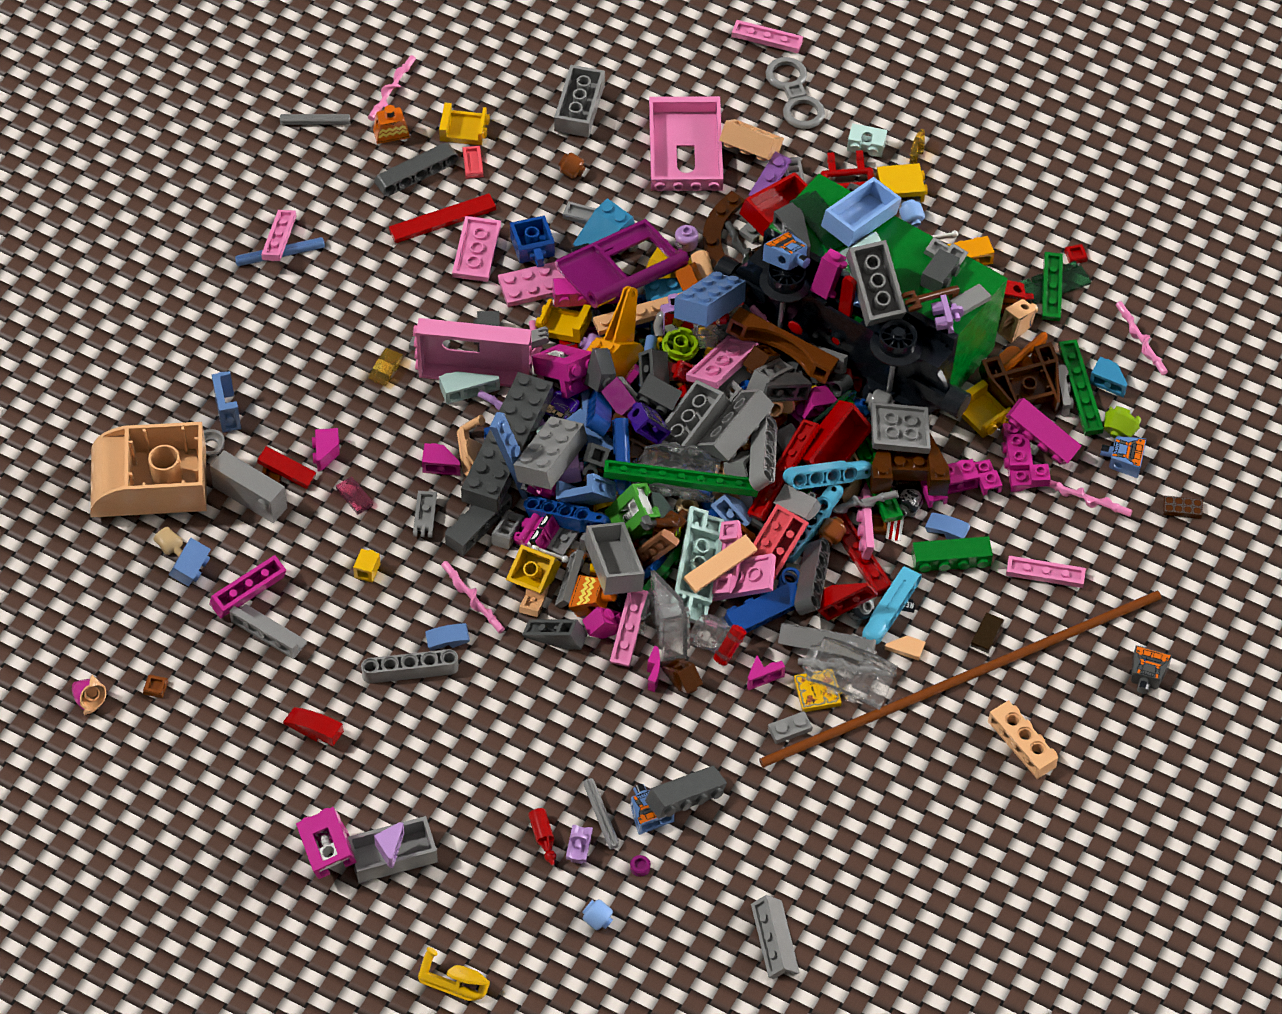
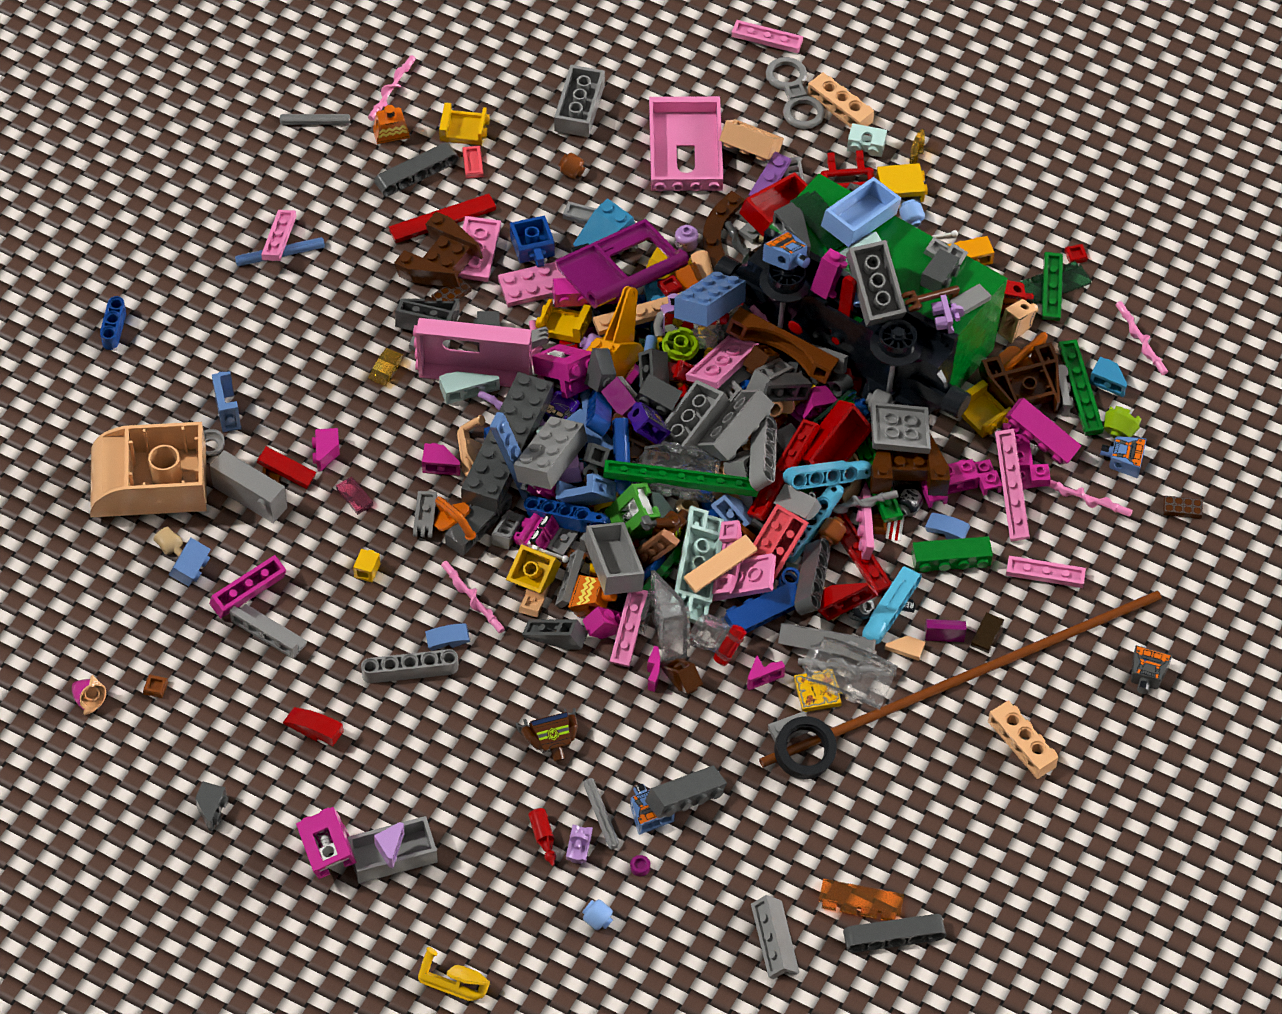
none -> blue beam [100,296,126,350]
none -> dark grey slope [195,781,229,831]
none -> reddish brown wedge [394,212,483,287]
none -> dark grey wedge [395,299,460,331]
none -> reddish brown tile [431,276,472,301]
none -> orange piece [434,496,476,540]
none -> reddish brown torso [516,708,578,762]
none -> red tile [657,275,683,297]
none -> black tyre [774,716,837,779]
none -> light nougat brick [807,72,874,128]
none -> clear orange windscreen [819,879,904,921]
none -> dark grey beam [843,914,946,953]
none -> magenta brick [925,619,966,642]
none -> bright pink plate [995,429,1030,542]

